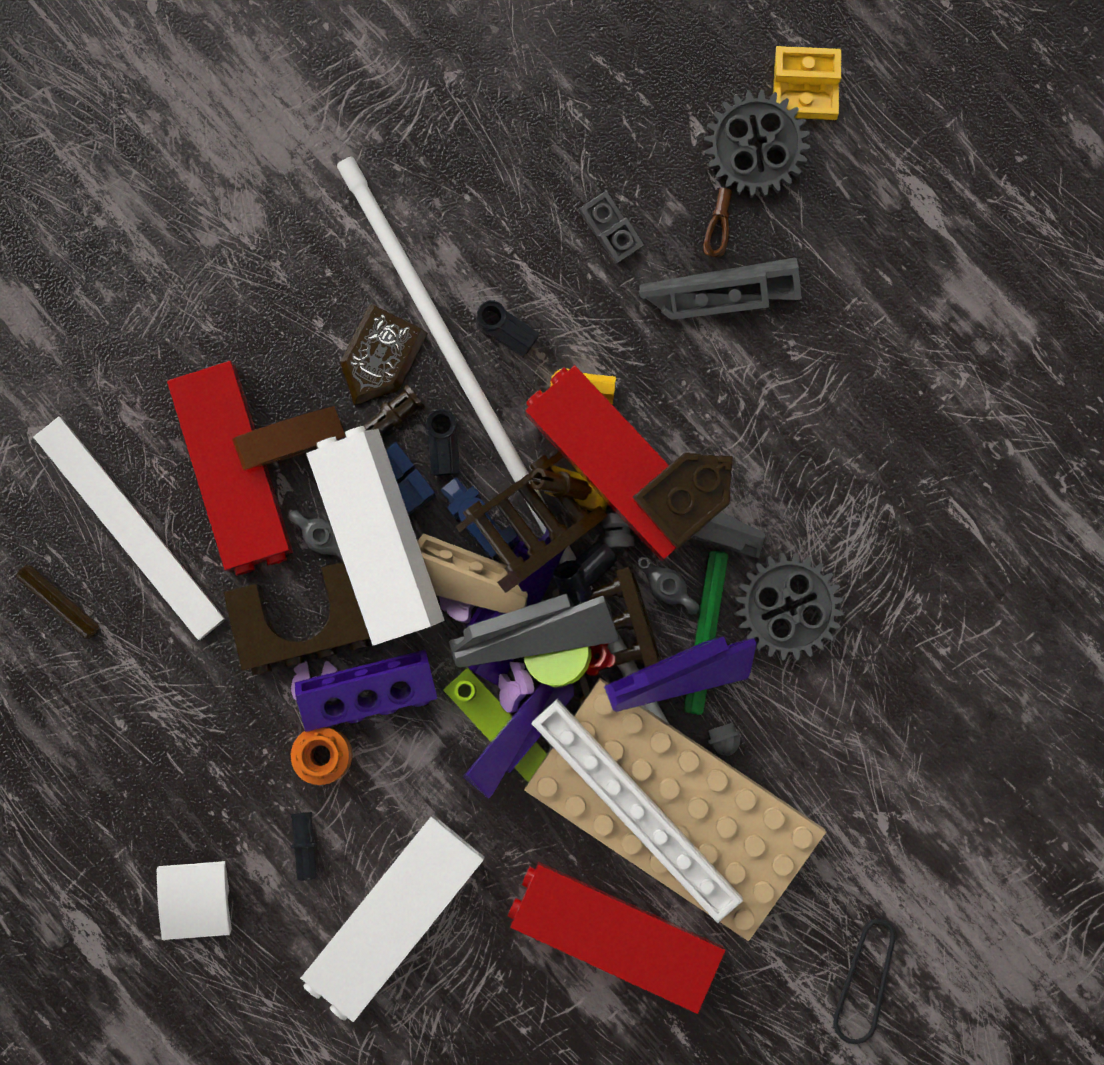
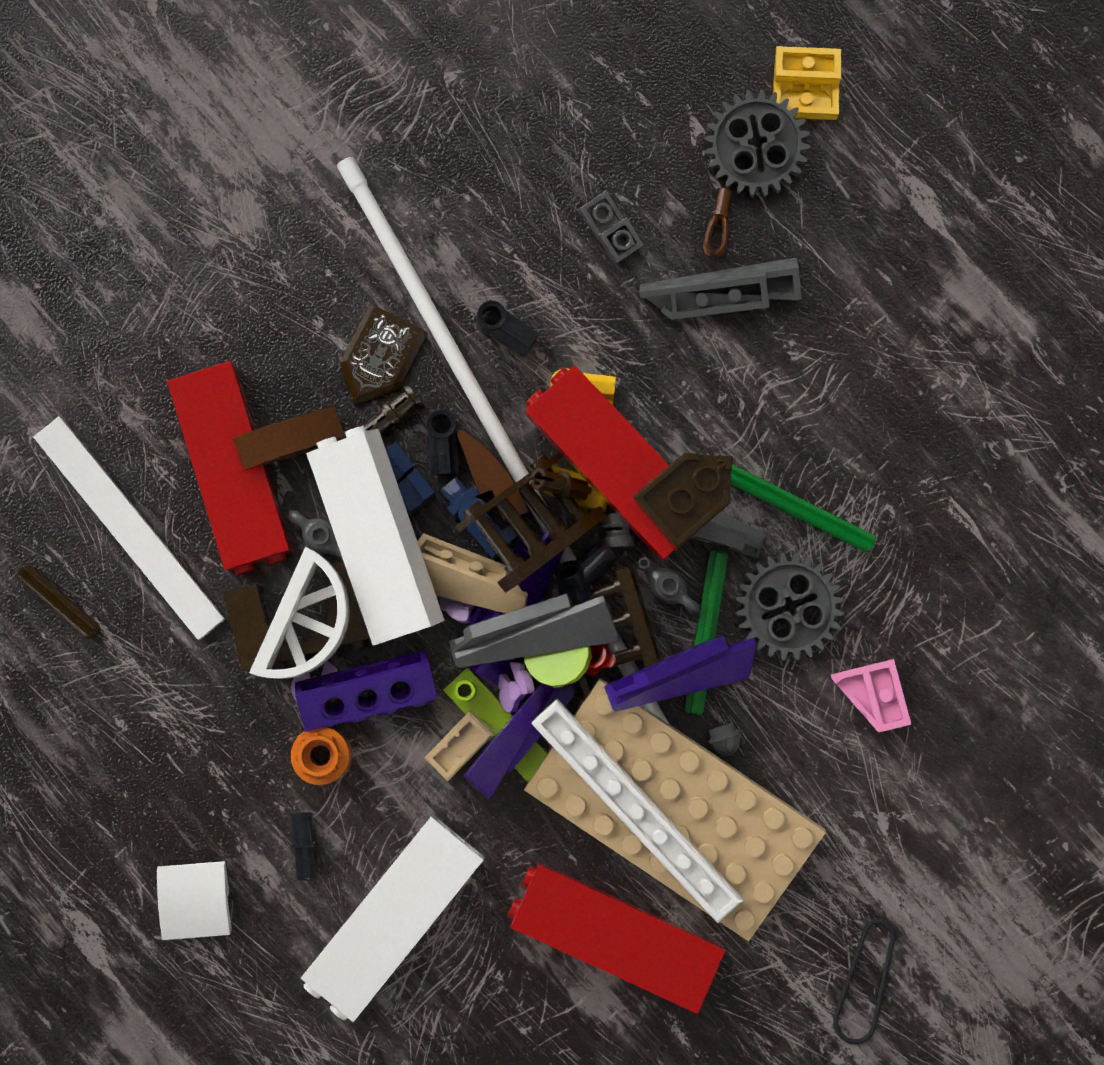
none -> white window [249,547,350,679]
none -> tan plate [424,710,495,782]
none -> reddish brown slope [457,430,529,524]
none -> green axle [731,465,876,552]
none -> bright pink wing [831,659,911,732]

